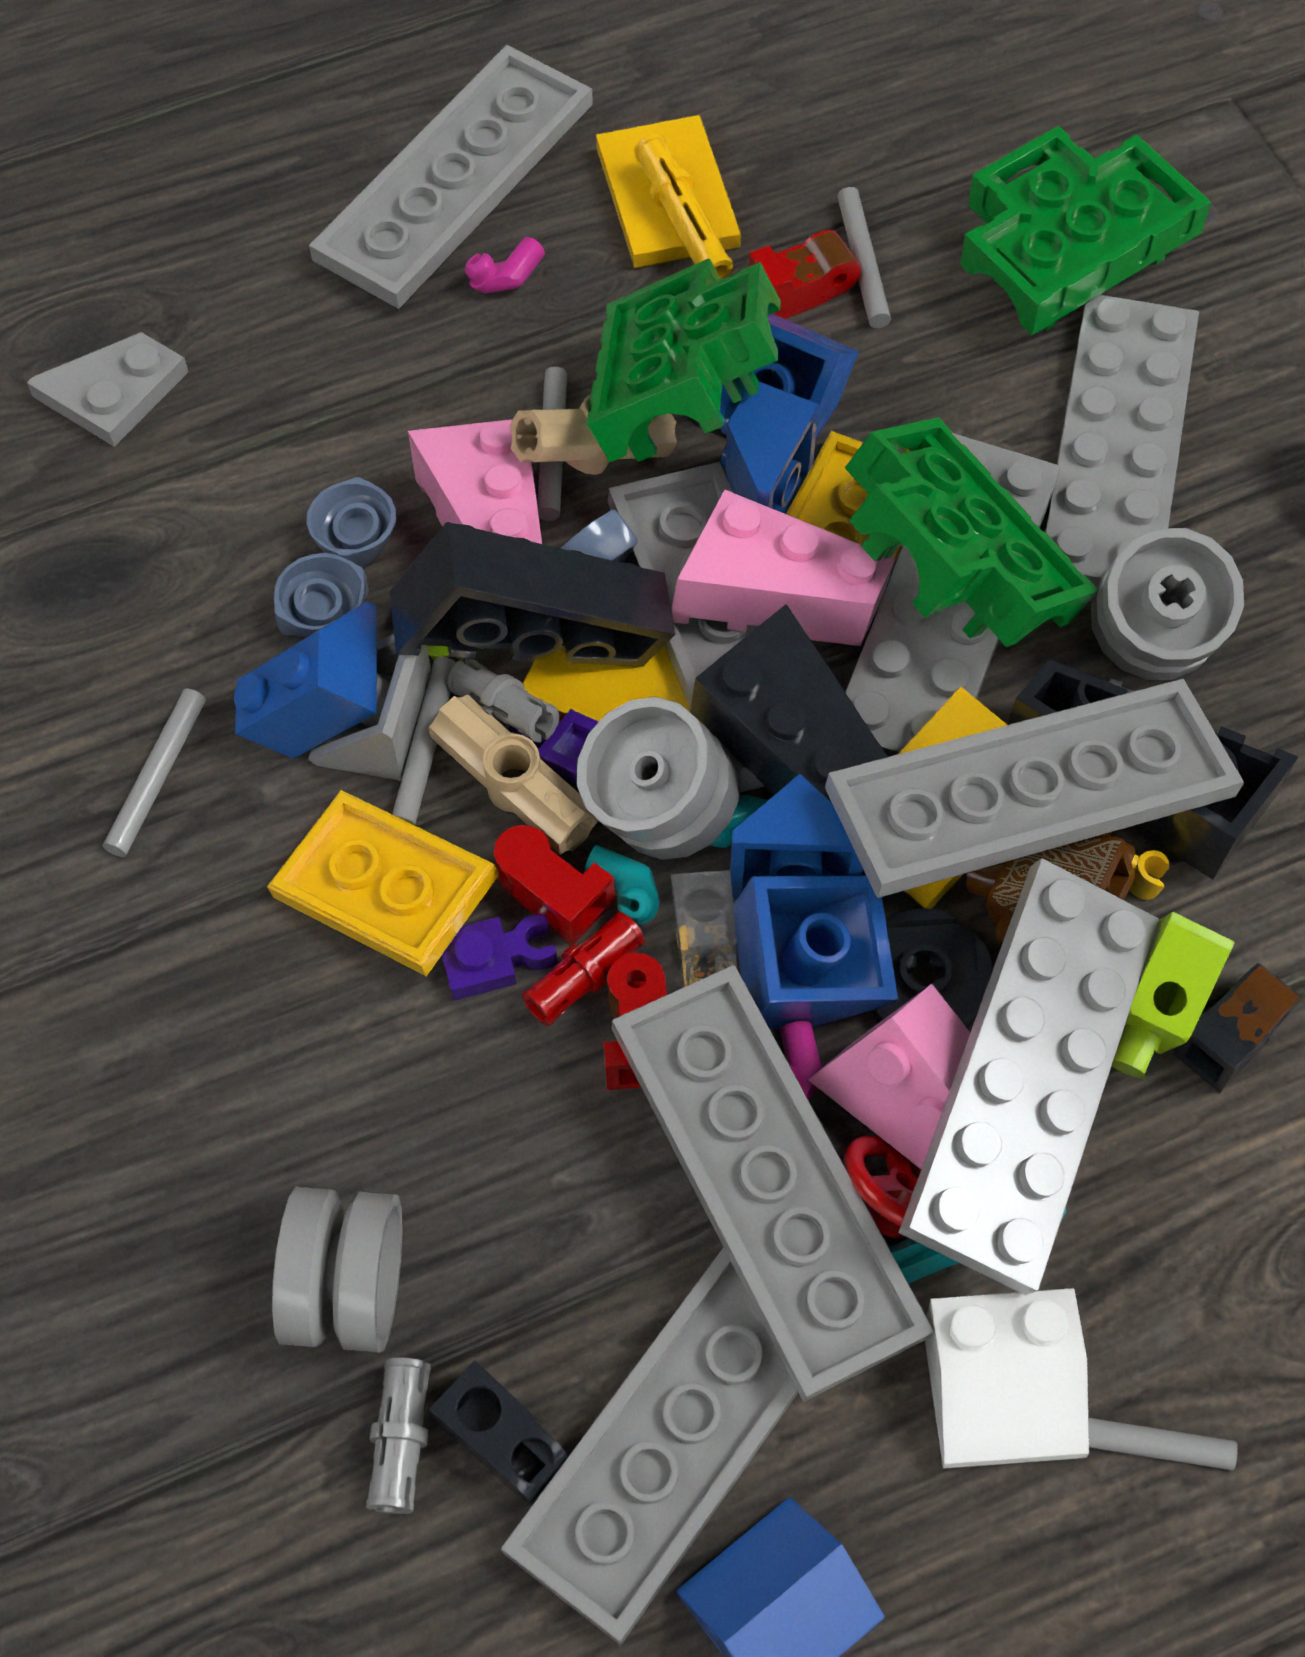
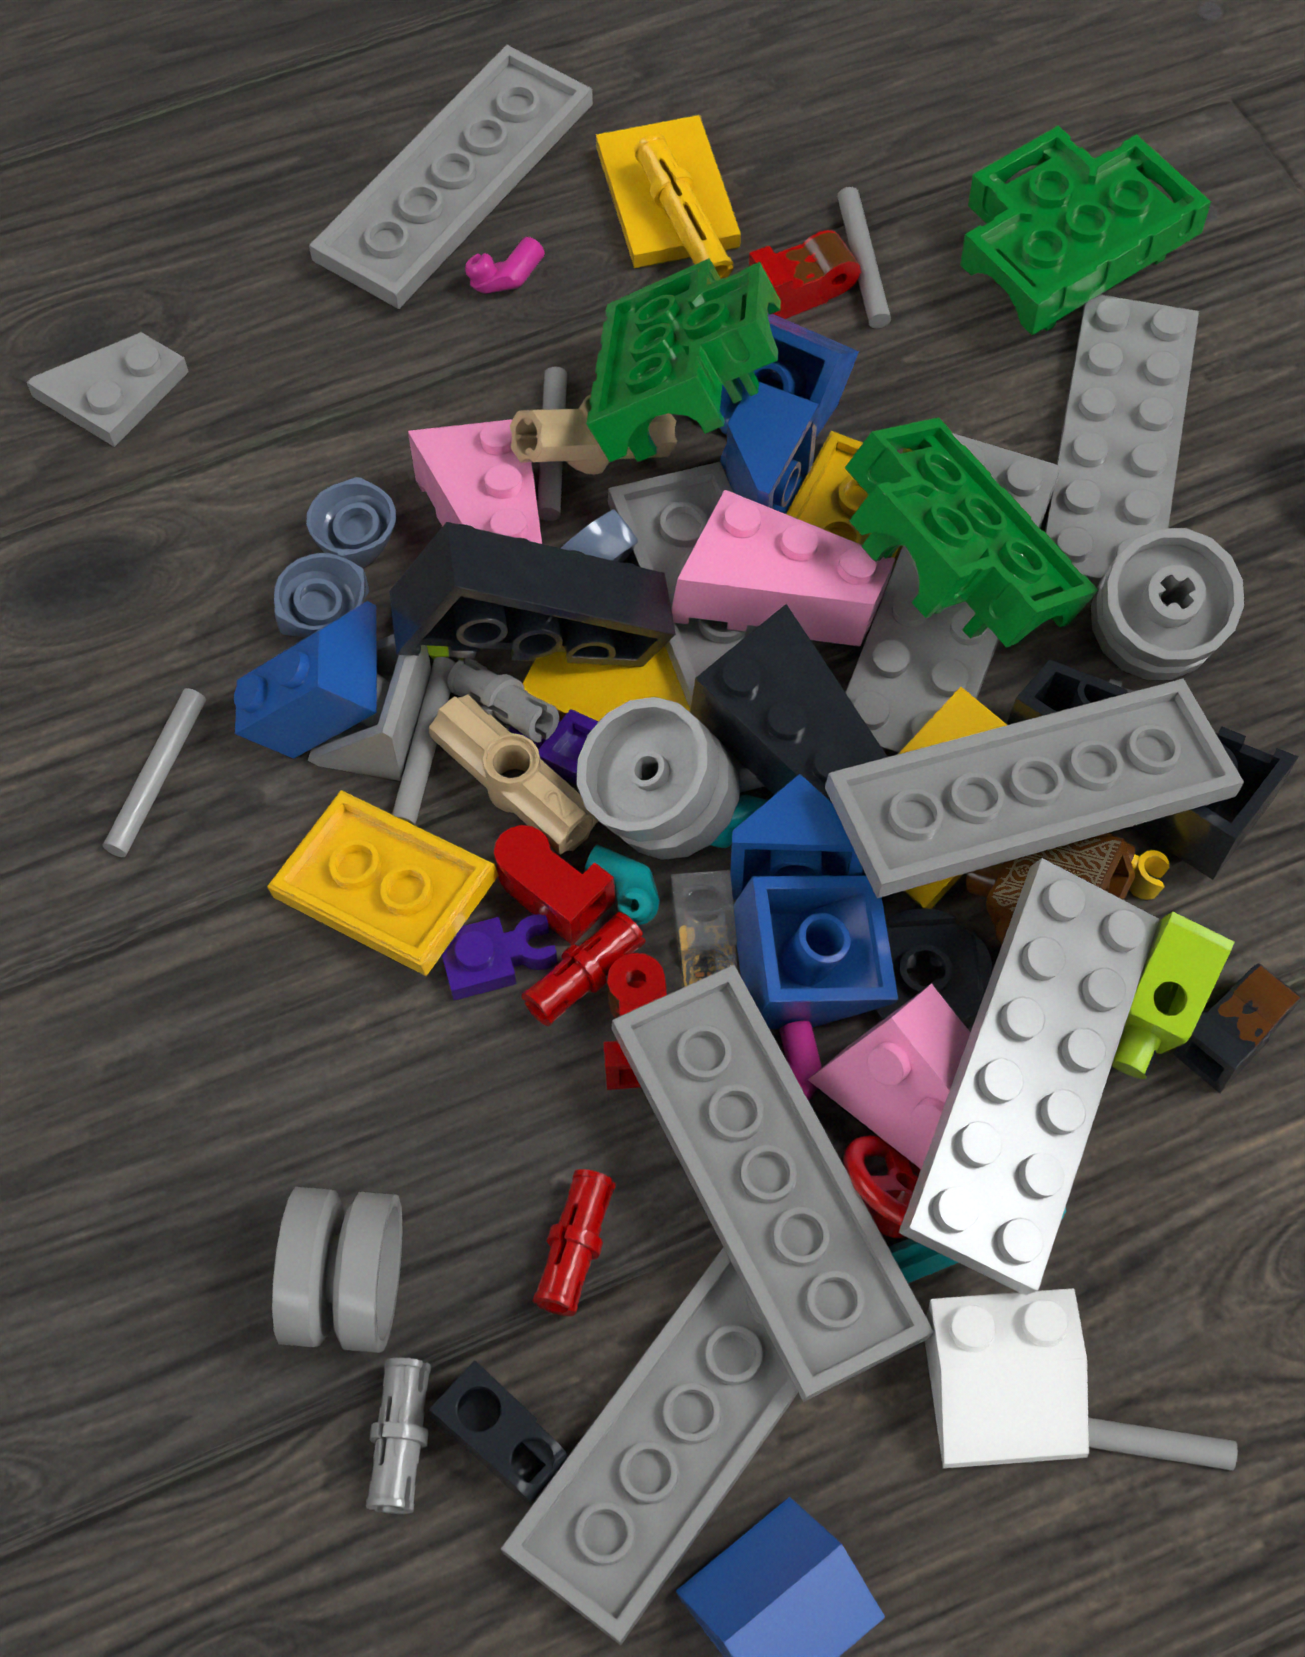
none -> red pin [533,1169,616,1316]

